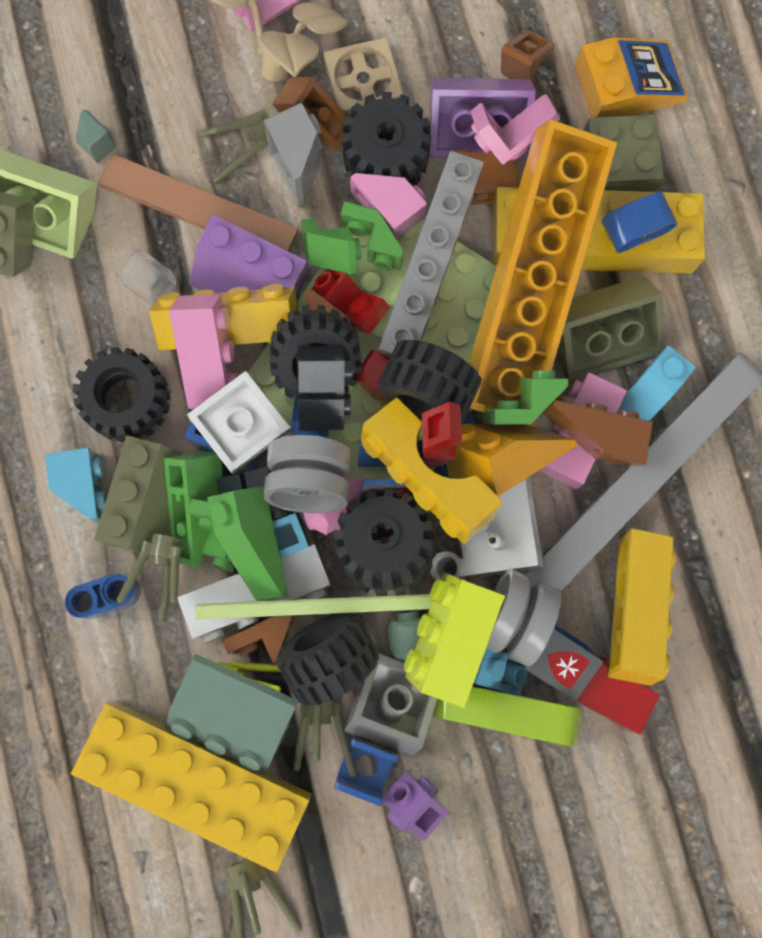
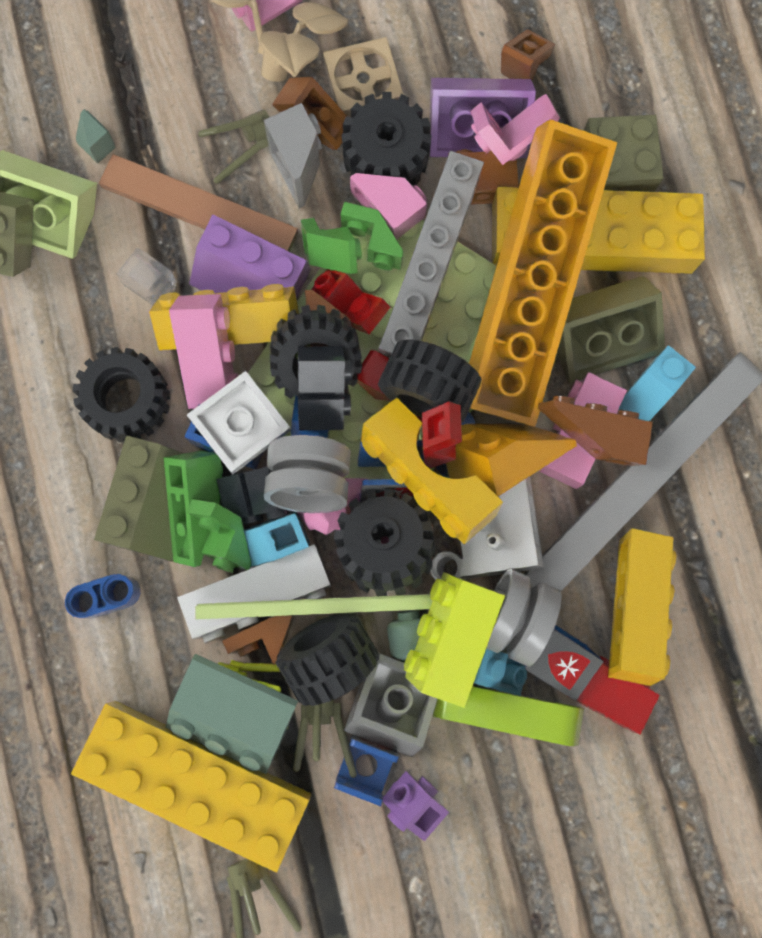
medium azure slope [45,448,107,523] -> none
olive plant [117,534,182,621] -> none
bright green slope [207,486,288,601] -> none
bright green slope [485,370,568,425] -> none
light orange slope [574,37,688,118] -> none
blue beam [601,192,678,253] -> none

